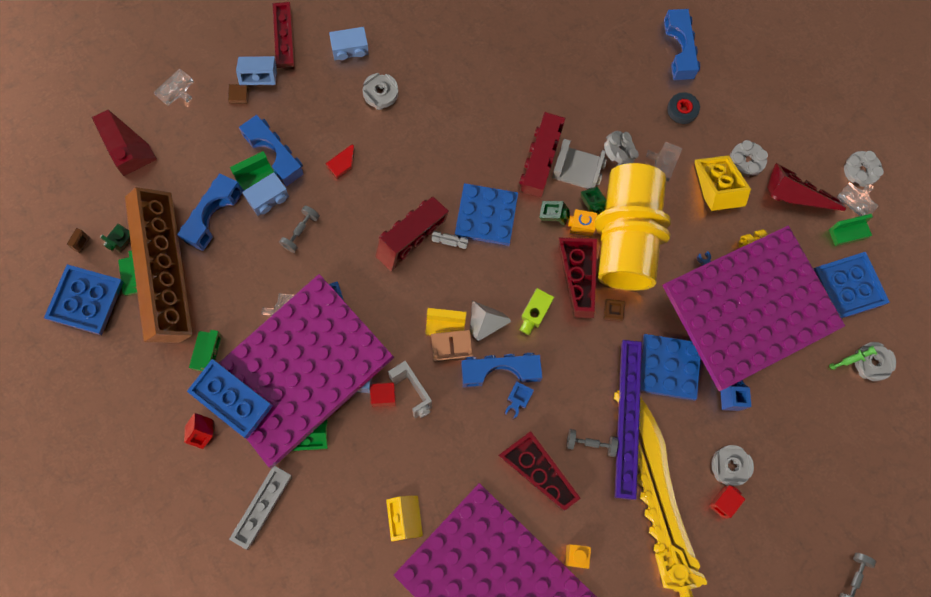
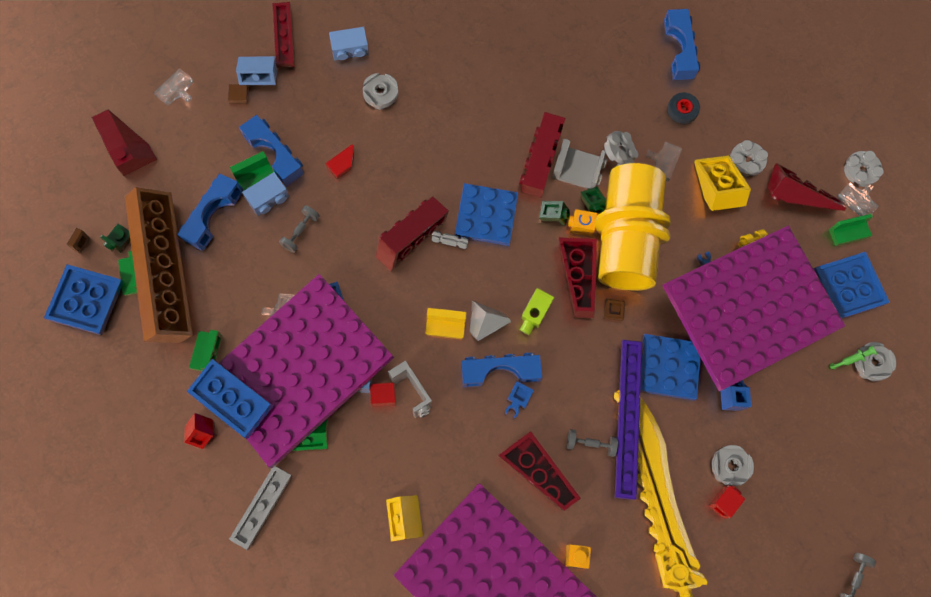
nougat piece [431,330,473,361] -> none

